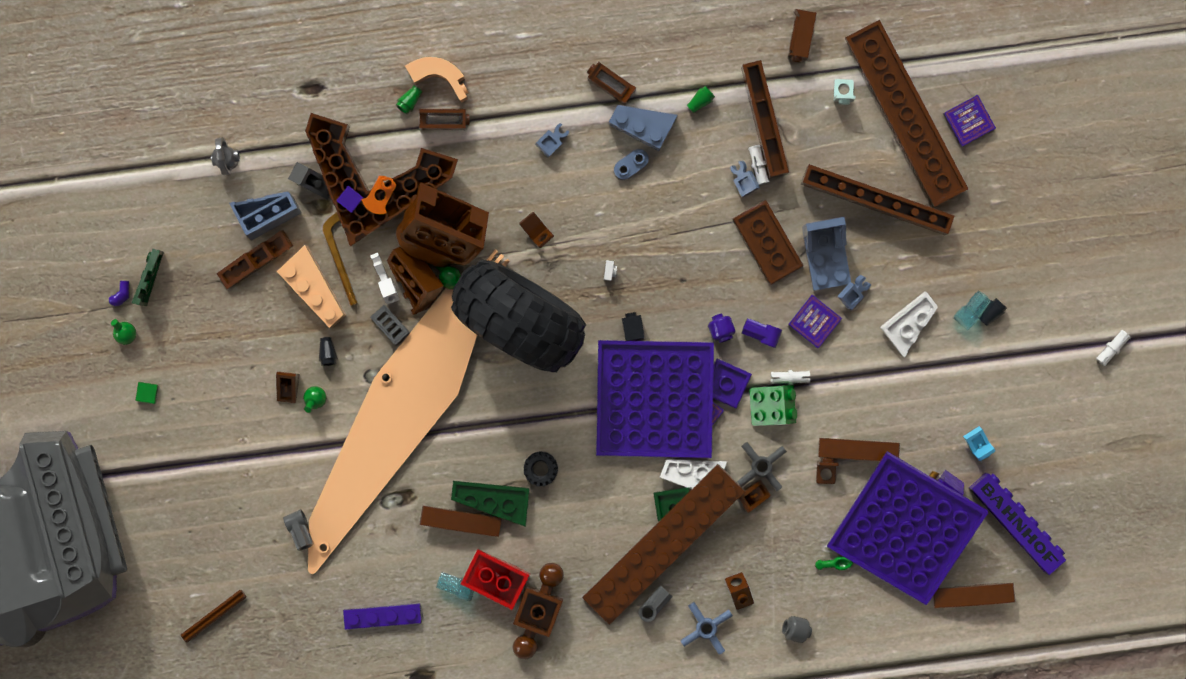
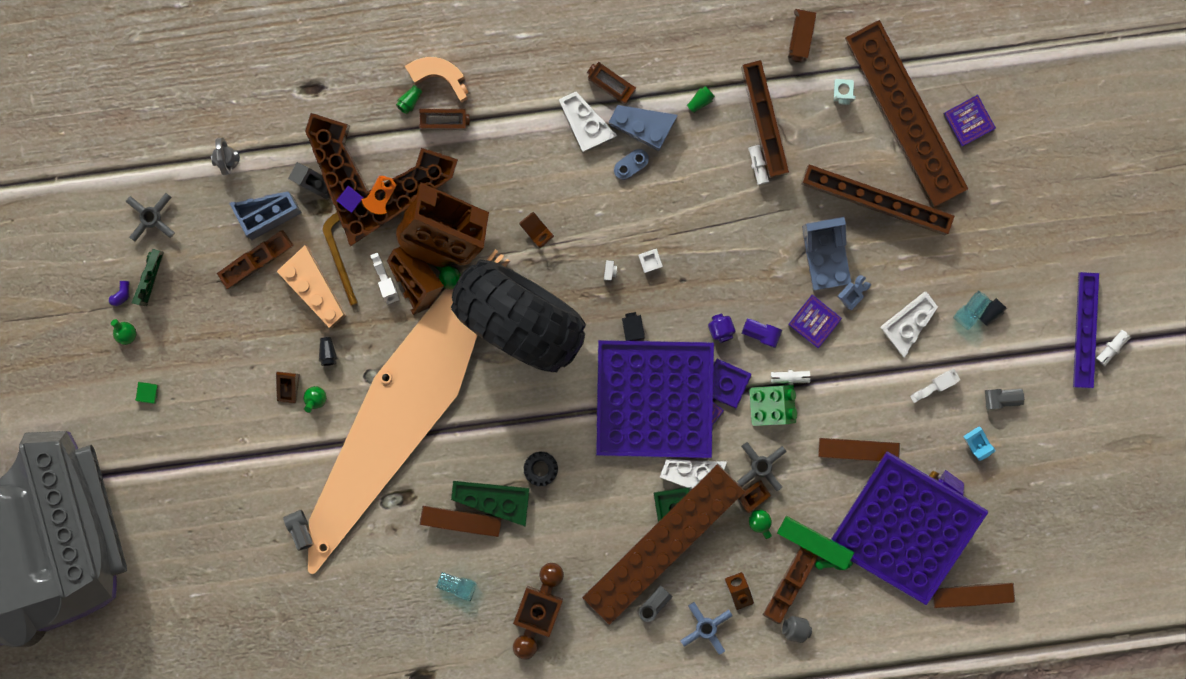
reddish brown axle [181,590,246,642] -> none
dark purple plate [343,603,422,630] -> none
dark grey slope [370,304,410,345] -> none
red slope [461,549,531,610] -> none
sand blue plate [535,123,569,158] -> none
sand blue plate [730,161,760,197] -> none
reddish brown tile [733,200,804,285] -> none
reddish brown bracket [816,458,839,484] -> none
dark purple brick [969,473,1066,575] -> none
none -> dark grey bar [126,193,175,242]
none -> white wing [559,92,617,152]
none -> white plate [638,249,663,273]
none -> green piece [749,510,772,539]
none -> reddish brown slope [762,547,818,624]
none -> green tile [777,516,855,570]
none -> white piece [910,368,960,403]
none -> dark grey piece [985,389,1025,409]
none -> dark purple plate [1073,272,1099,388]

